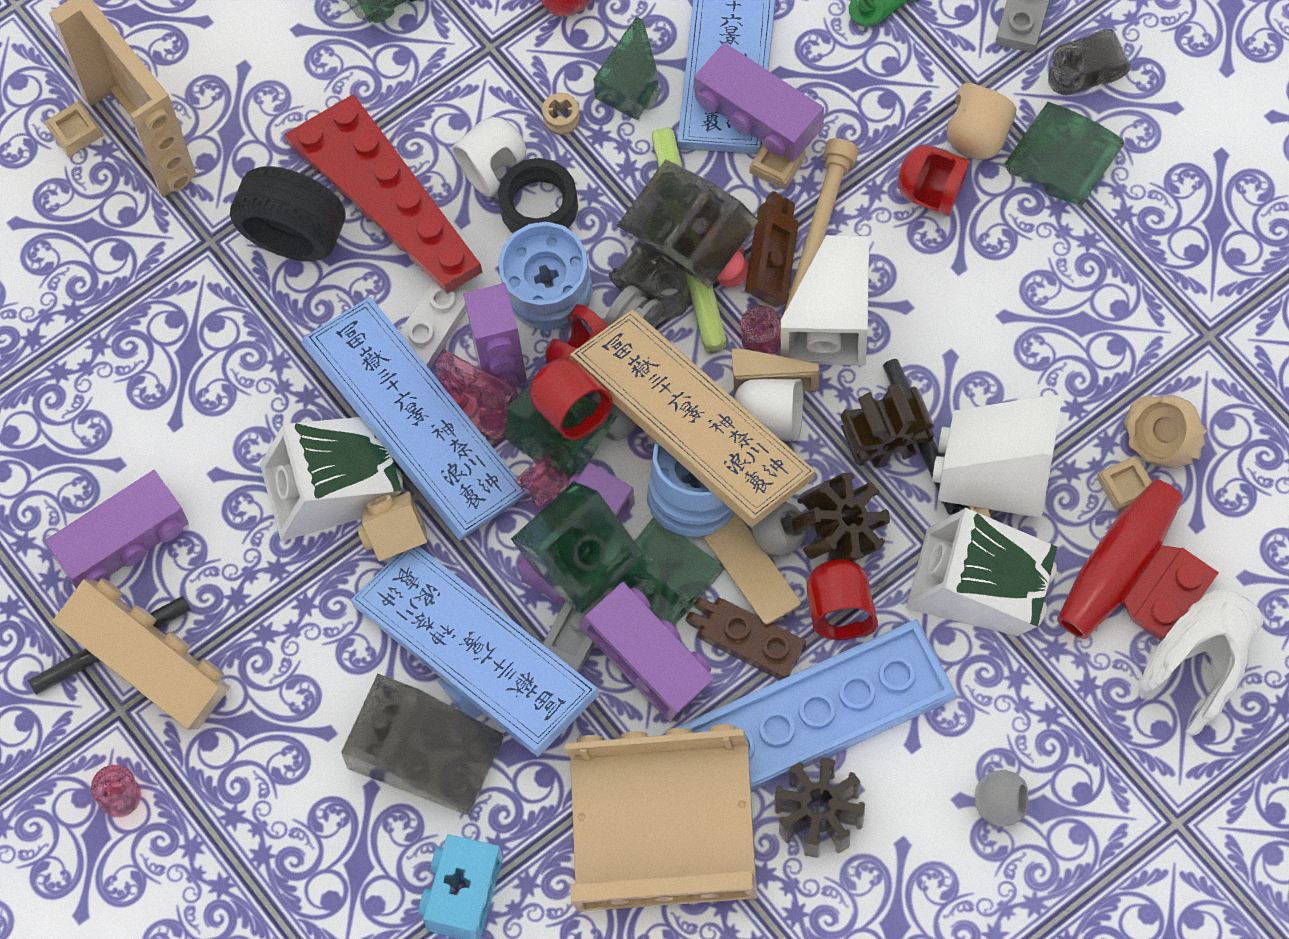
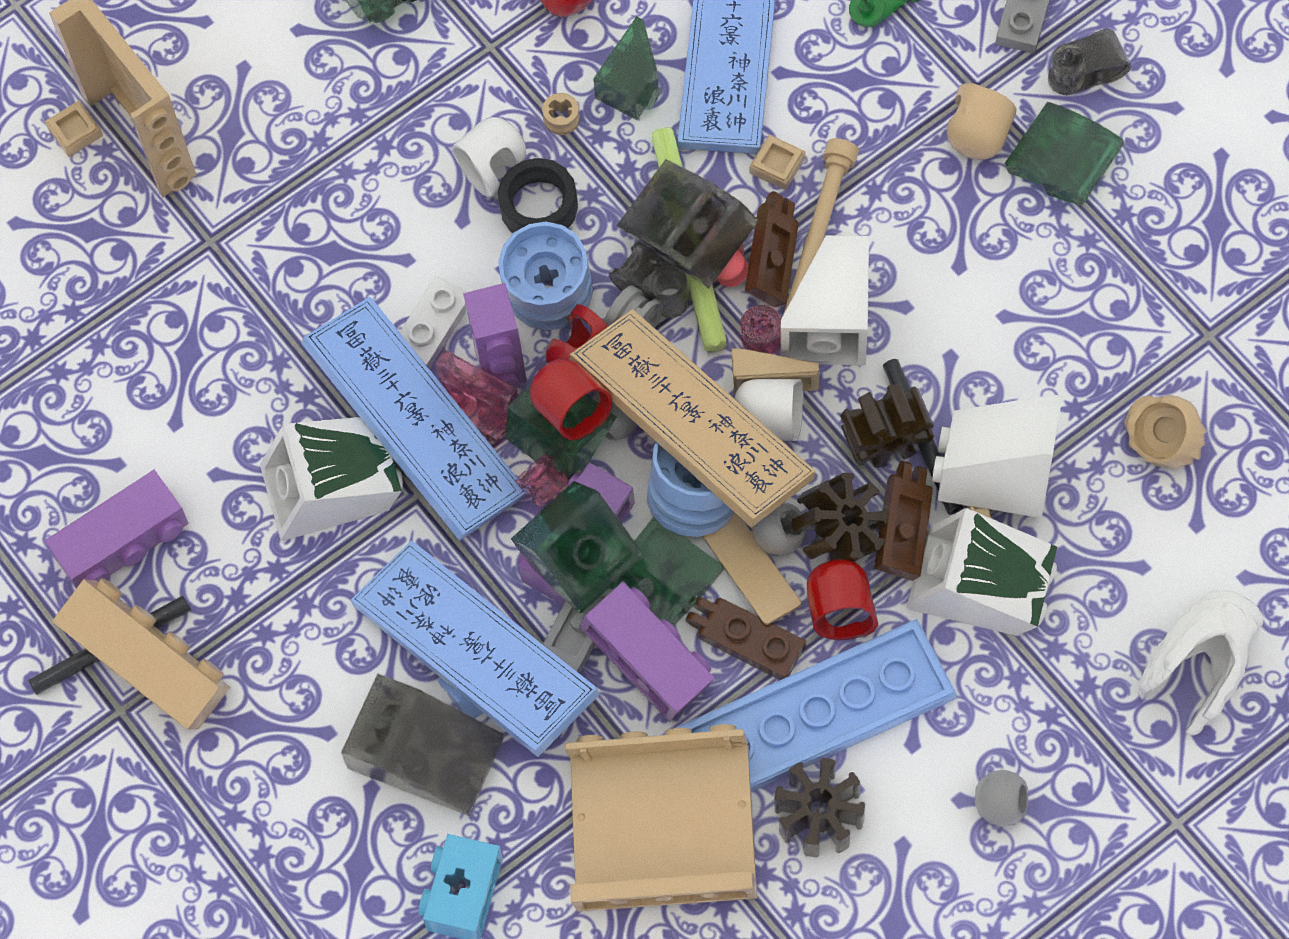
clear pink wheel [91,765,141,817] -> none
black tyre [230,166,346,261] -> none
red wing [284,94,483,294] -> none
tan brick [357,491,427,561] -> none
medium lavender brick [694,42,824,162] -> none
red helmet [898,145,970,217] -> none
red plate [1057,479,1219,641] -> none
tan tile [1097,455,1152,514] -> none
none -> reddish brown hinge [874,460,933,581]

